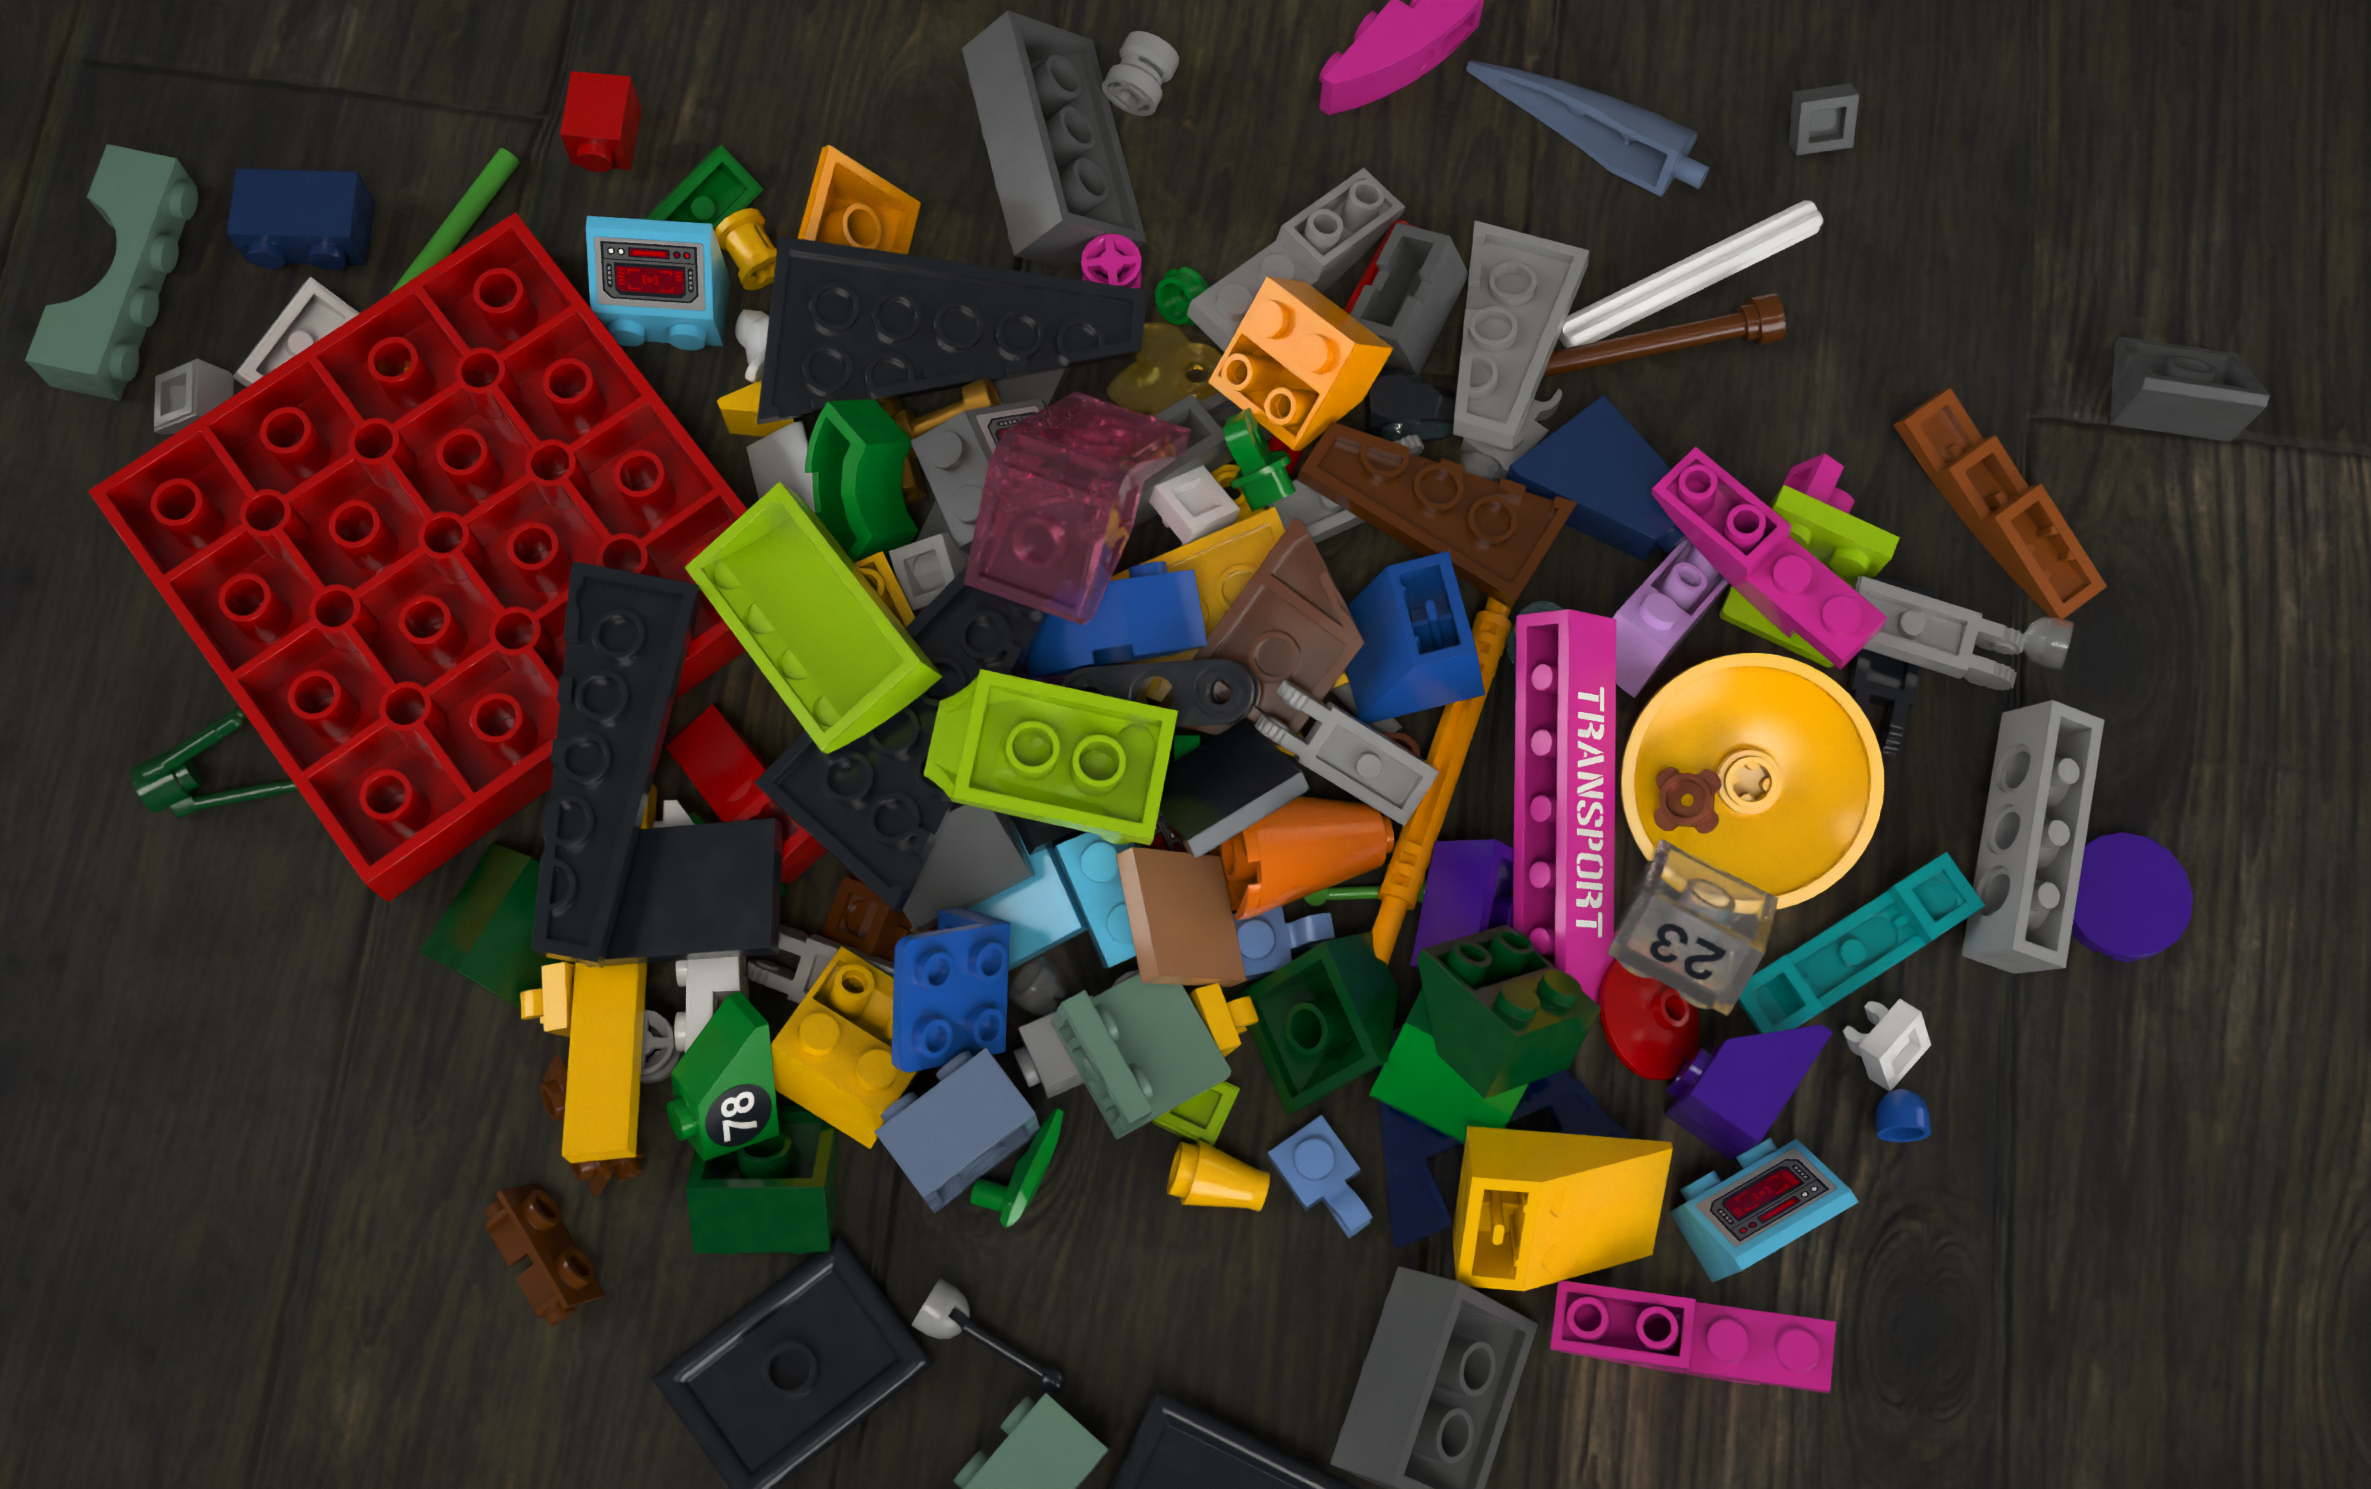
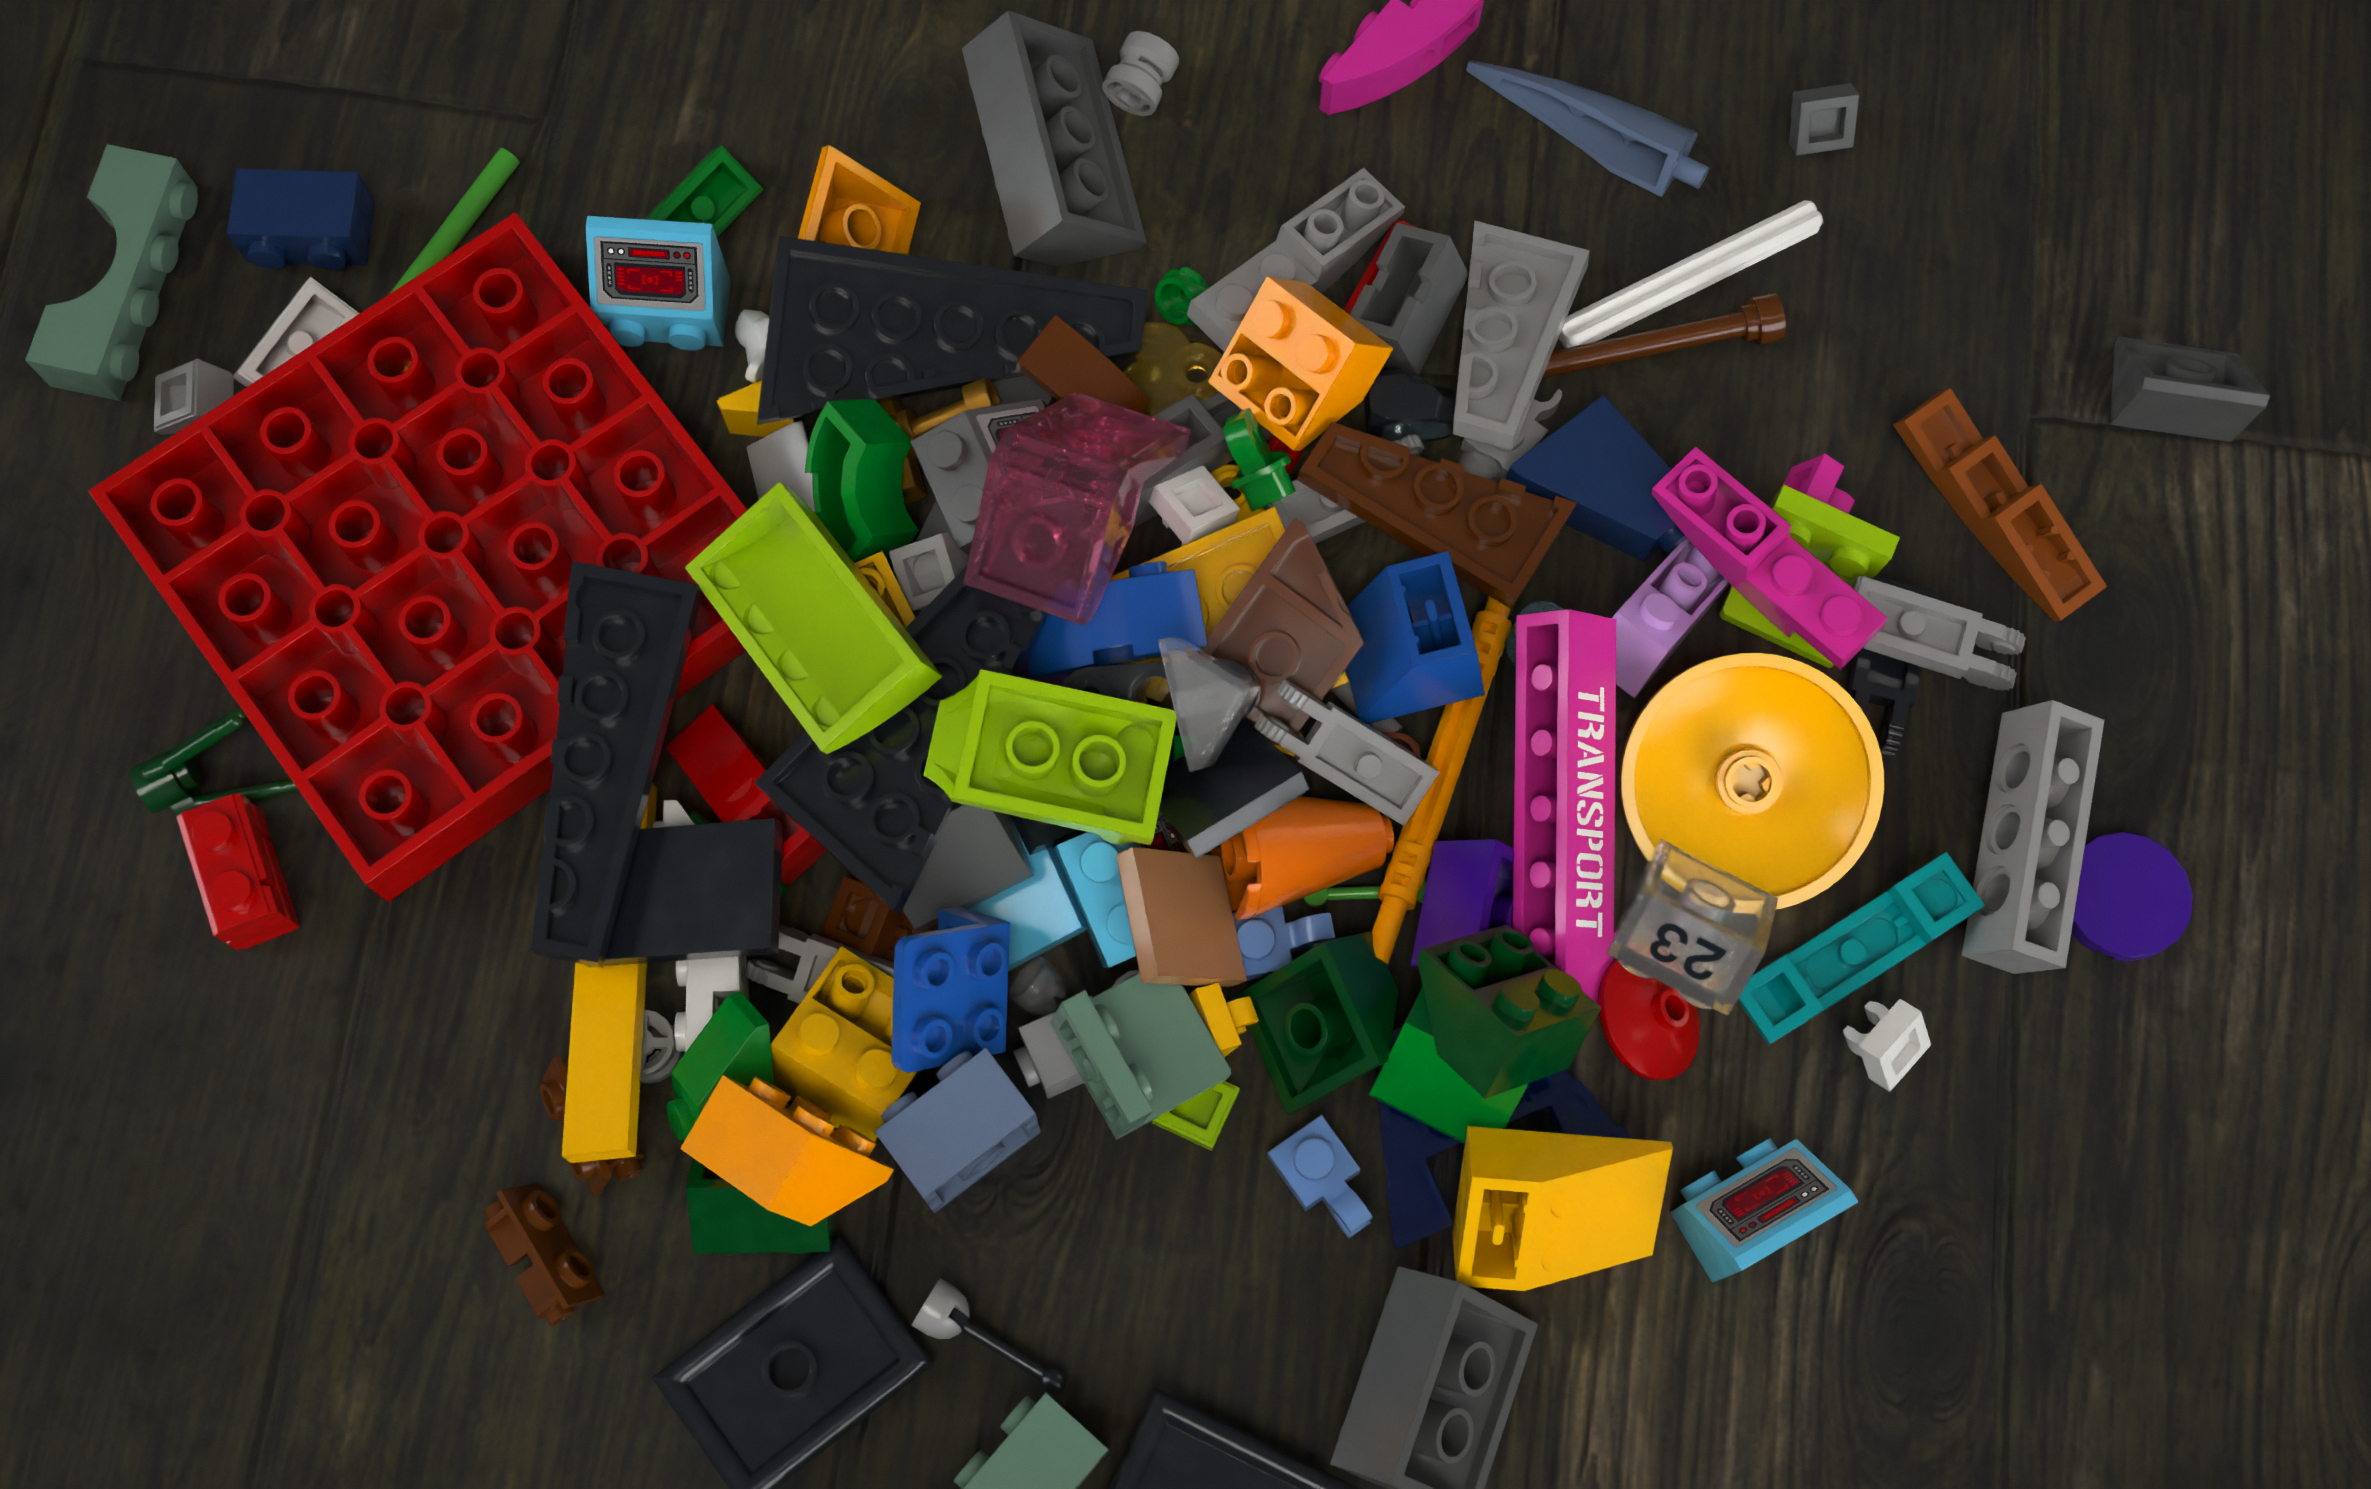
dark green slope [420,842,568,1011] -> none
yellow tile [520,962,575,1038] -> none
red brick [560,71,642,172] -> none
yellow bush [715,208,777,290] -> none
green bar [970,1108,1064,1228] -> none
dark pink wheel [1081,233,1142,289] -> none
yellow cone [1167,1140,1270,1211] -> none
dark pink slope [1550,1281,1836,1394] -> none
copper plate [1654,767,1722,834] -> none
dark purple slope [1664,1024,1833,1161] -> none
blue hinge [1875,1088,1931,1142] -> none
clear hinge [2023,617,2074,670] -> none
none -> red brick [176,793,300,950]
none -> light orange slope [680,1075,894,1227]
none -> reddish brown slope [1016,315,1150,447]
none -> clear slope [1158,637,1261,772]

